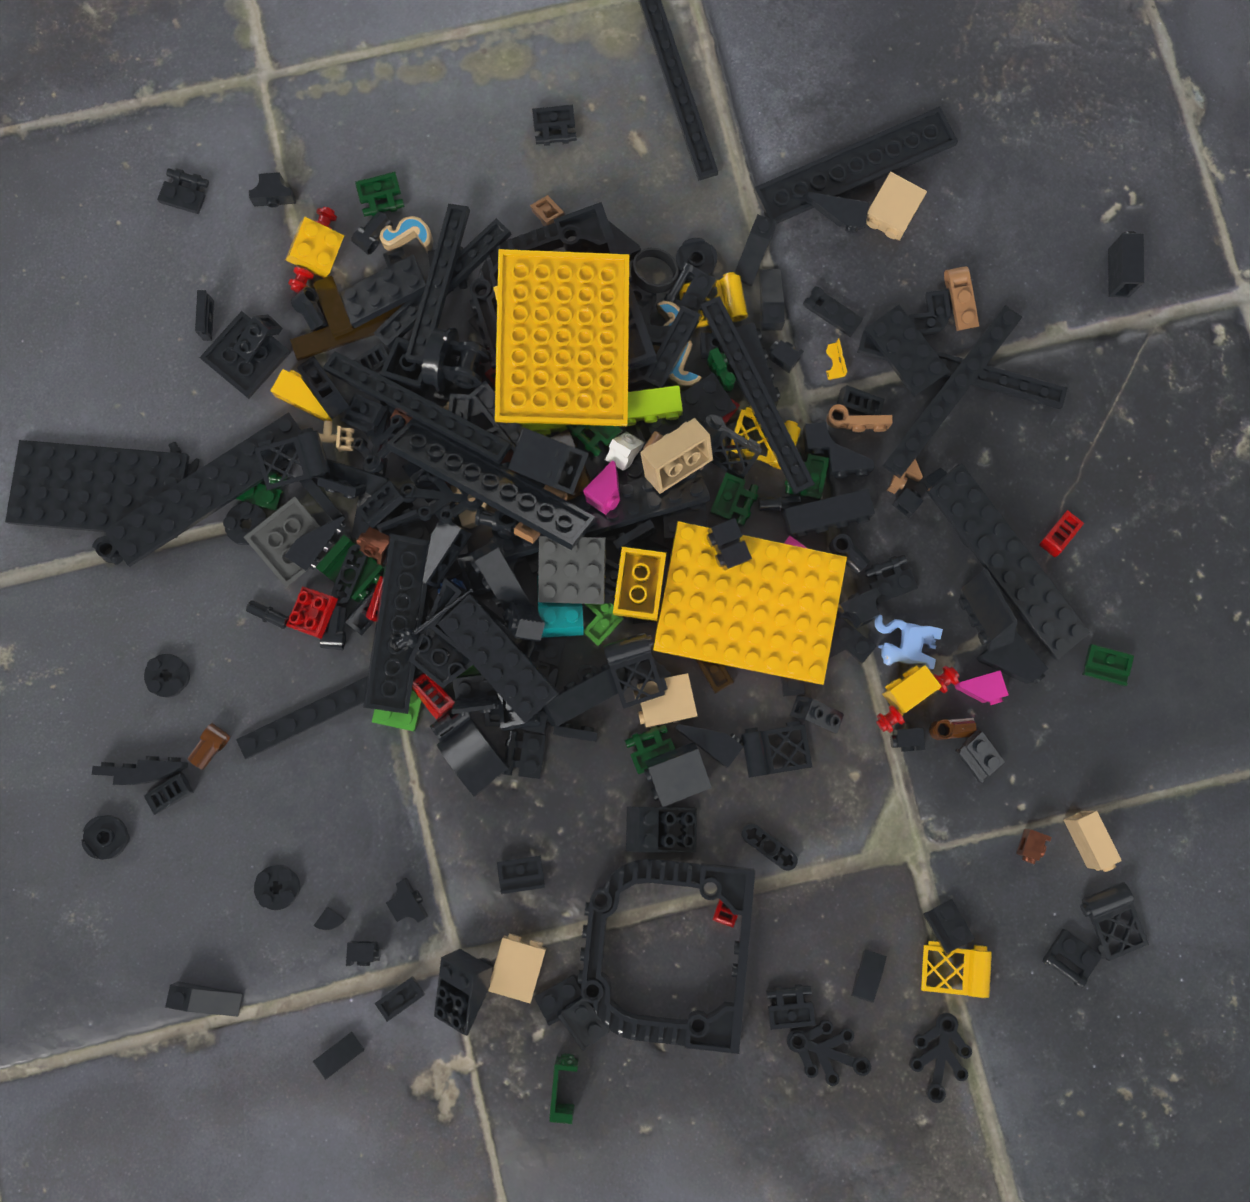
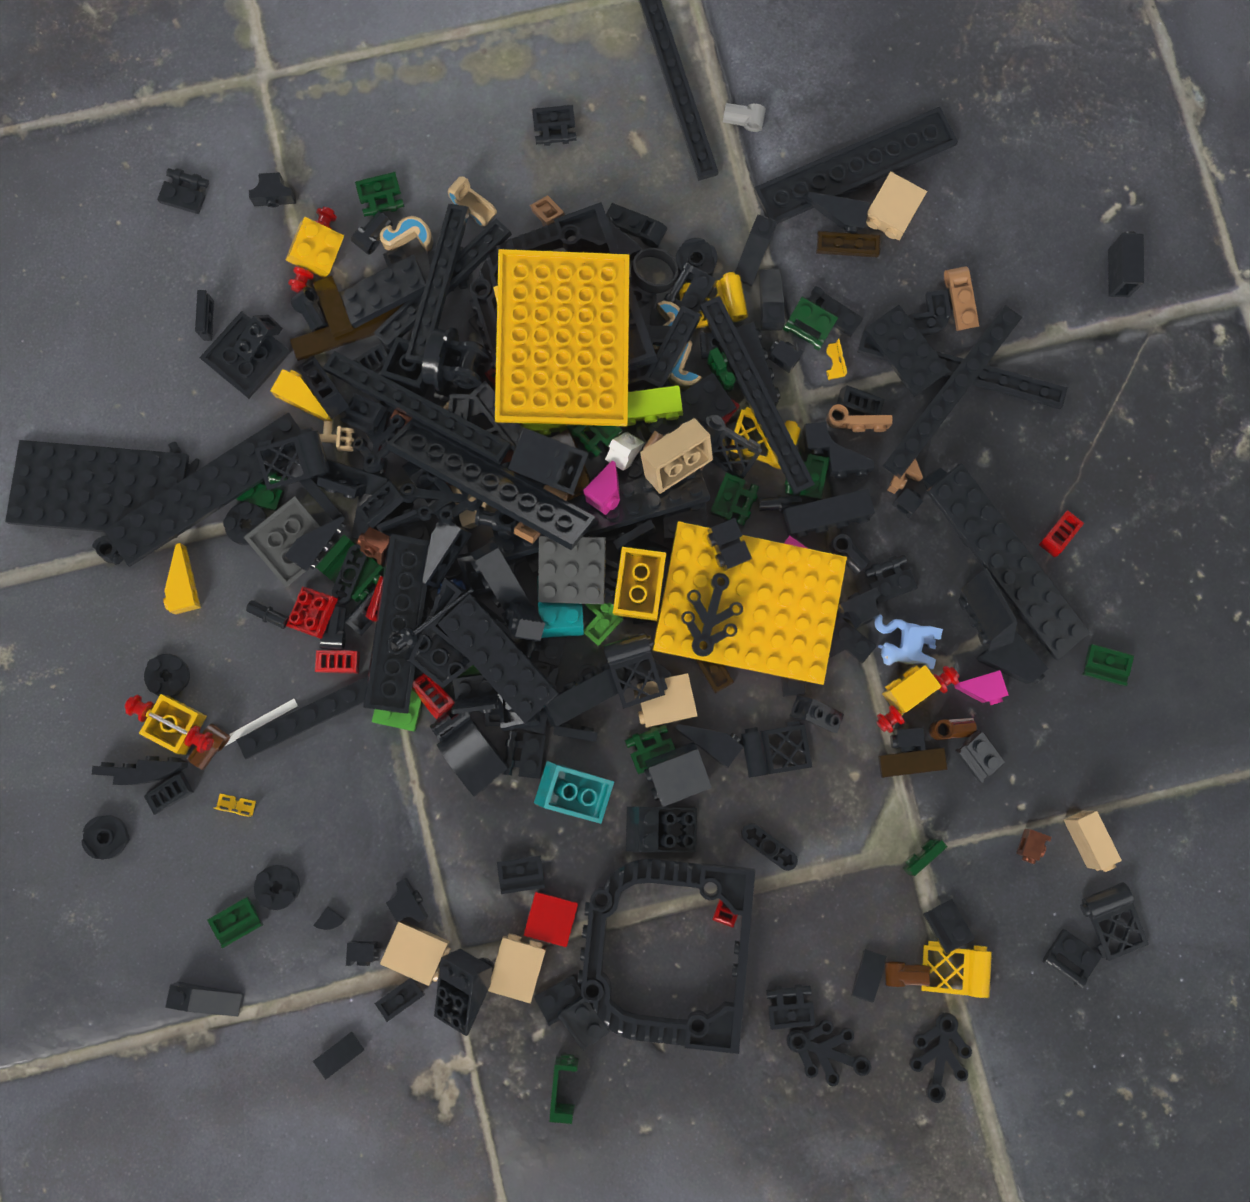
none -> yellow brick [125,694,214,755]
none -> yellow slope [163,543,201,614]
none -> dark green plate [207,897,263,948]
none -> yellow piece [214,793,256,817]
none -> white sticker [225,699,298,746]
none -> red slope [315,650,360,674]
none -> tan brick [380,920,451,986]
none -> tan animal [448,177,497,226]
none -> red tile [524,892,578,947]
none -> teal slope [534,761,614,824]
none -> black plate [606,203,667,248]
none -> black plant [681,573,743,657]
none -> light grey piece [723,103,766,132]
none -> dark green plate [783,296,839,351]
none -> dark brown tile [816,231,880,257]
none -> dark brown tile [878,748,948,778]
none -> reddish brown piece [885,962,930,987]
none -> dark green plate [903,839,948,876]

